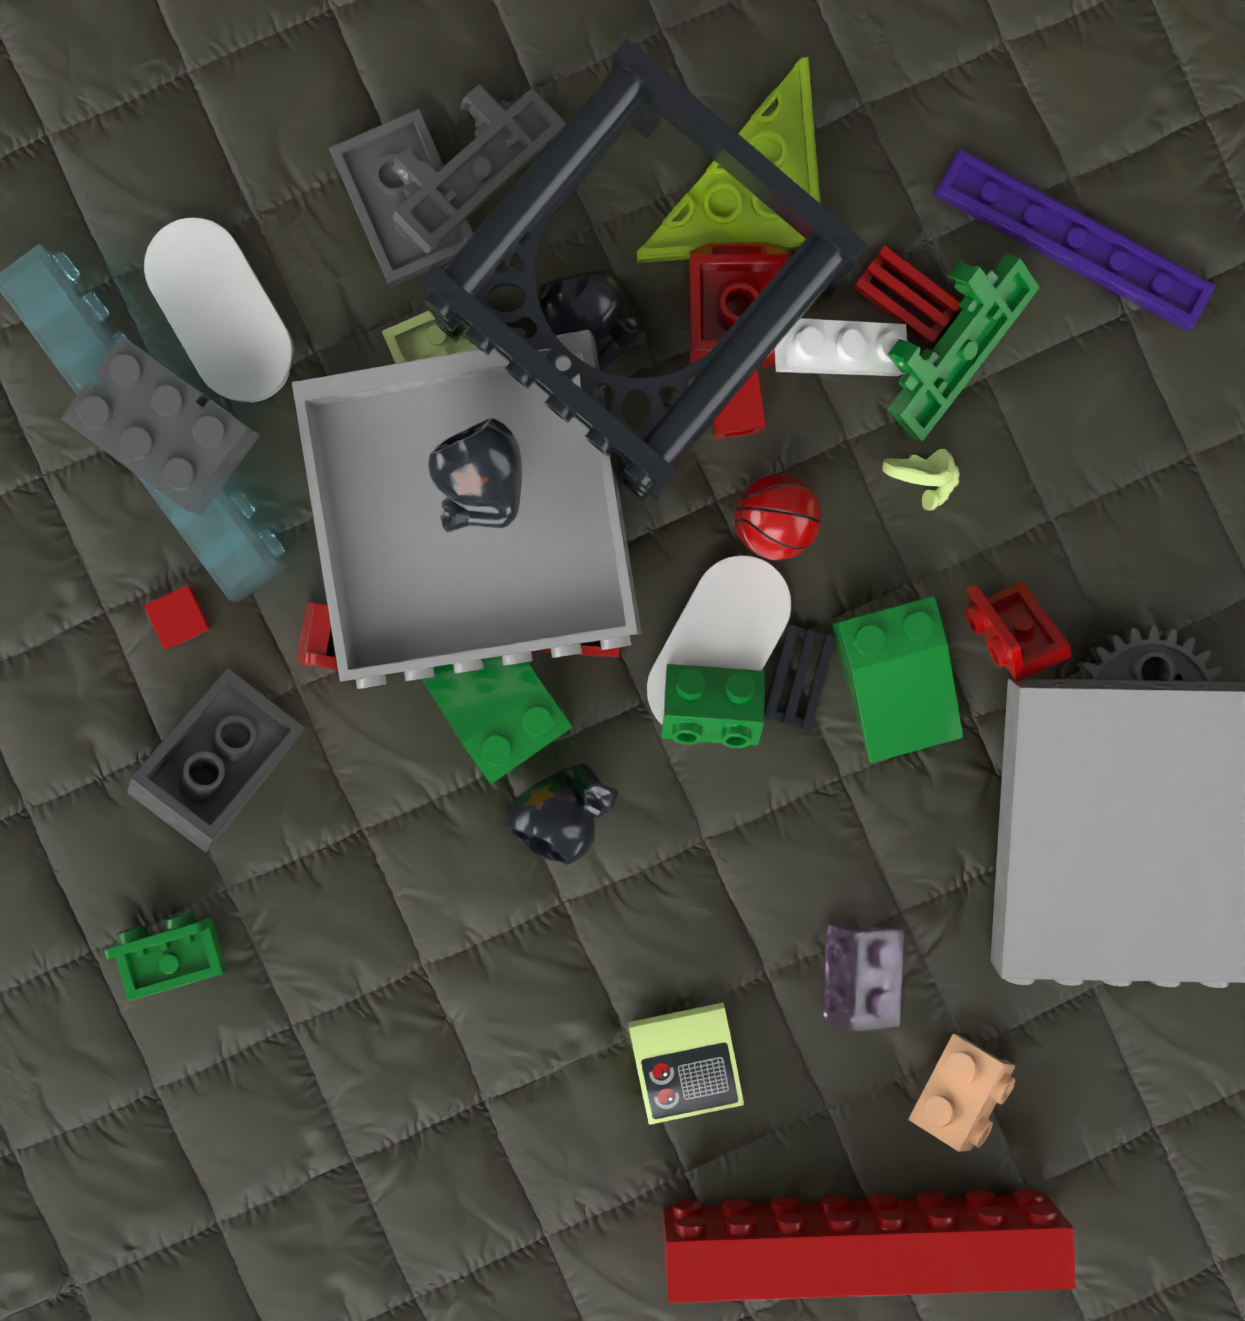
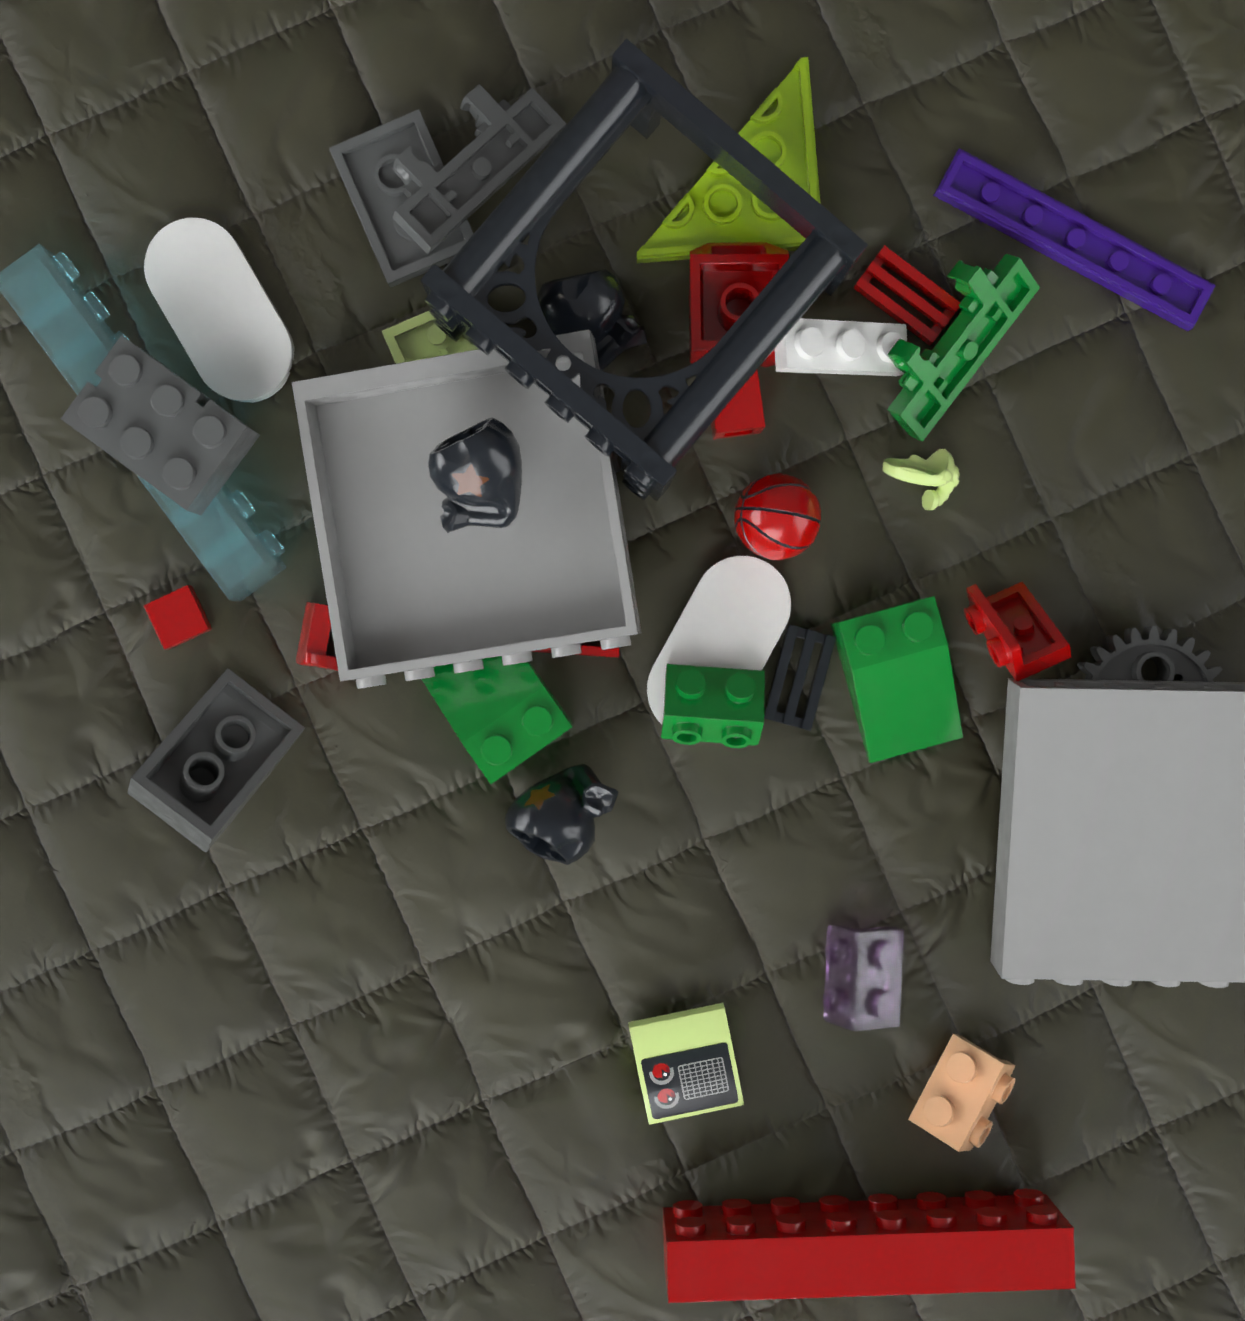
green bracket [104,911,227,1002] -> none

